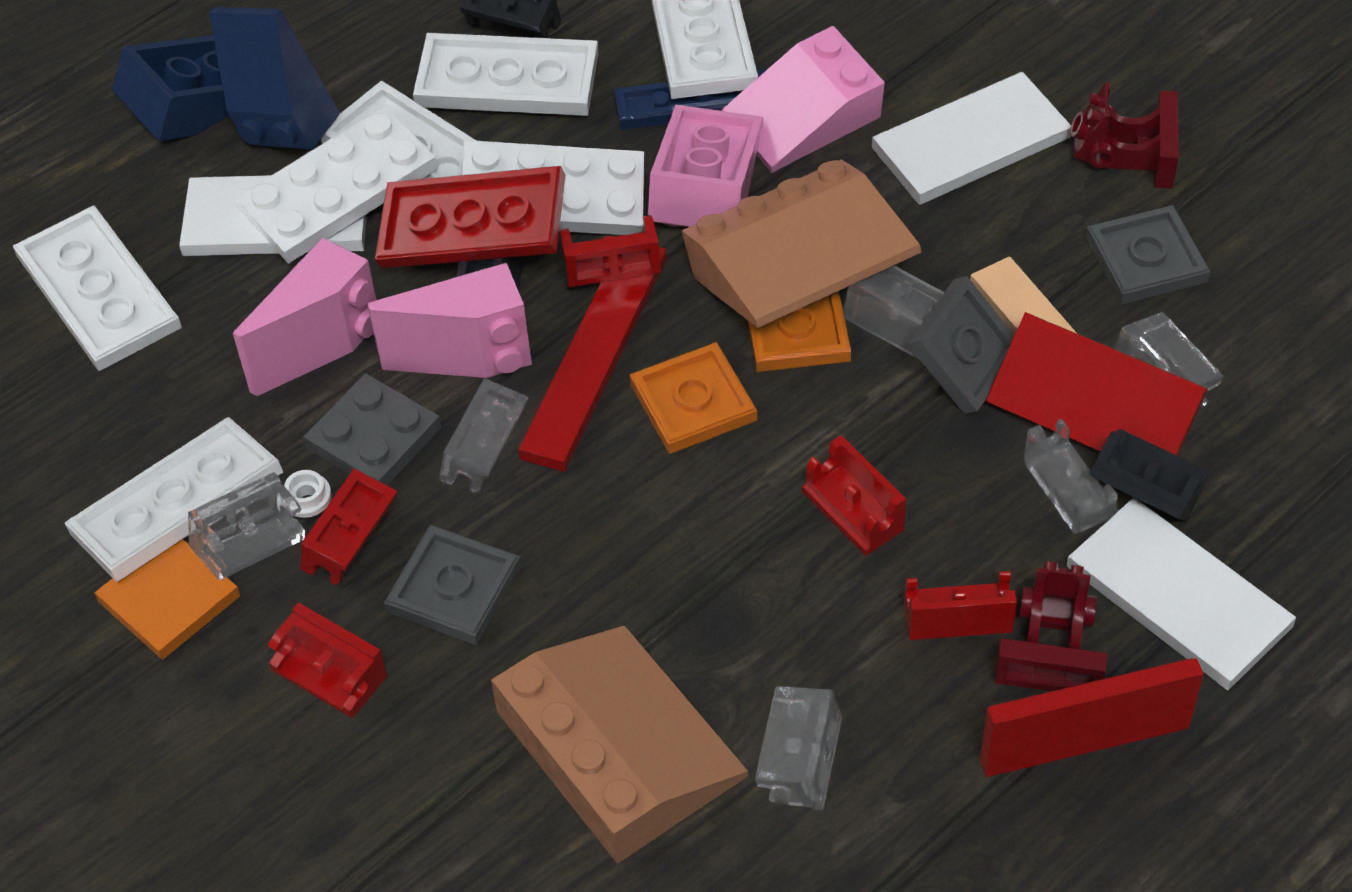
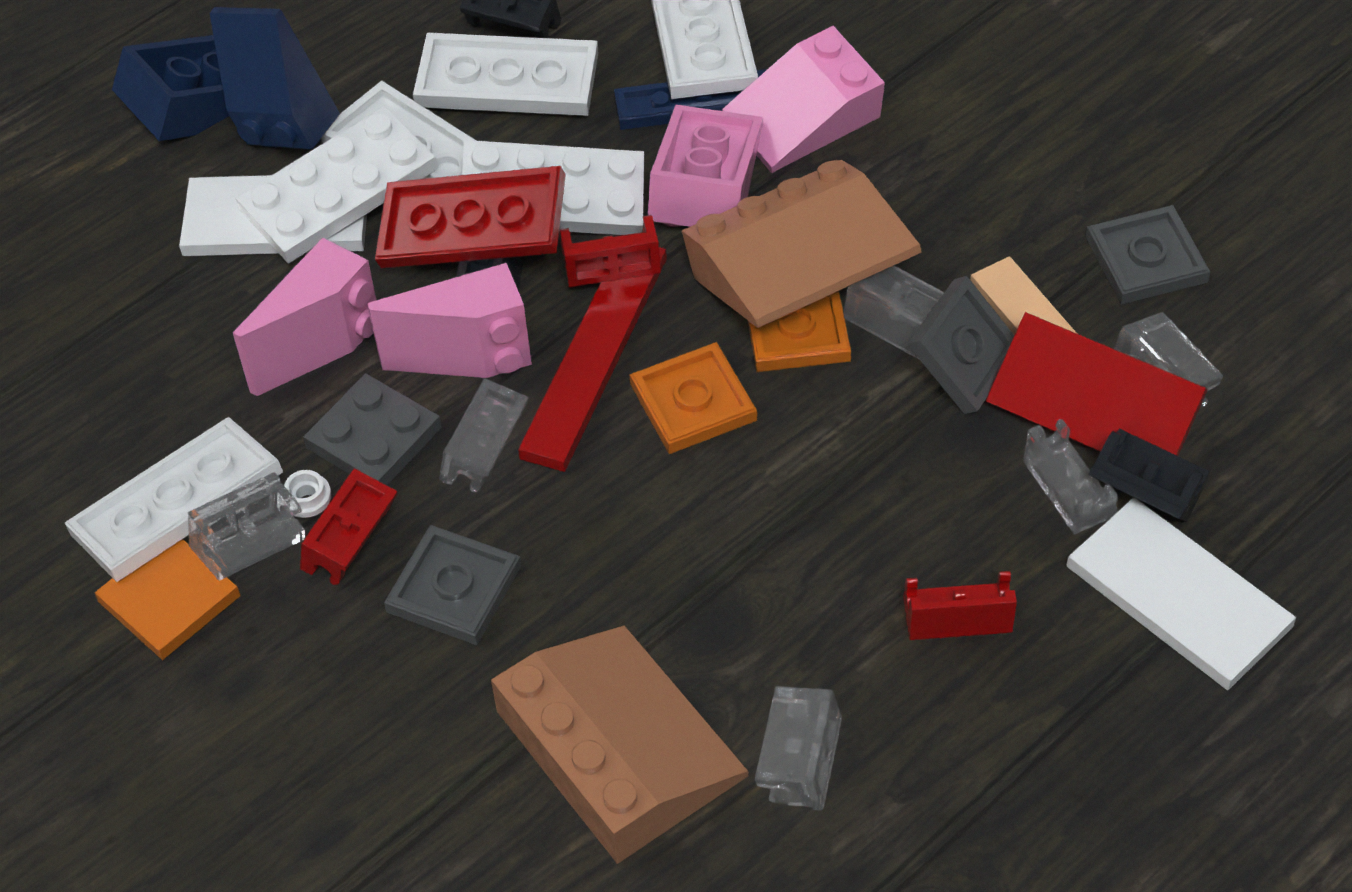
white tile [13,205,182,371] -> none
red hinge [268,602,387,719] -> none
red hinge [802,435,907,556] -> none
white tile [872,72,1071,205] -> none
red tile [980,658,1204,777] -> none
dark red tile [995,561,1108,691] -> none
dark red tile [1070,83,1179,189] -> none

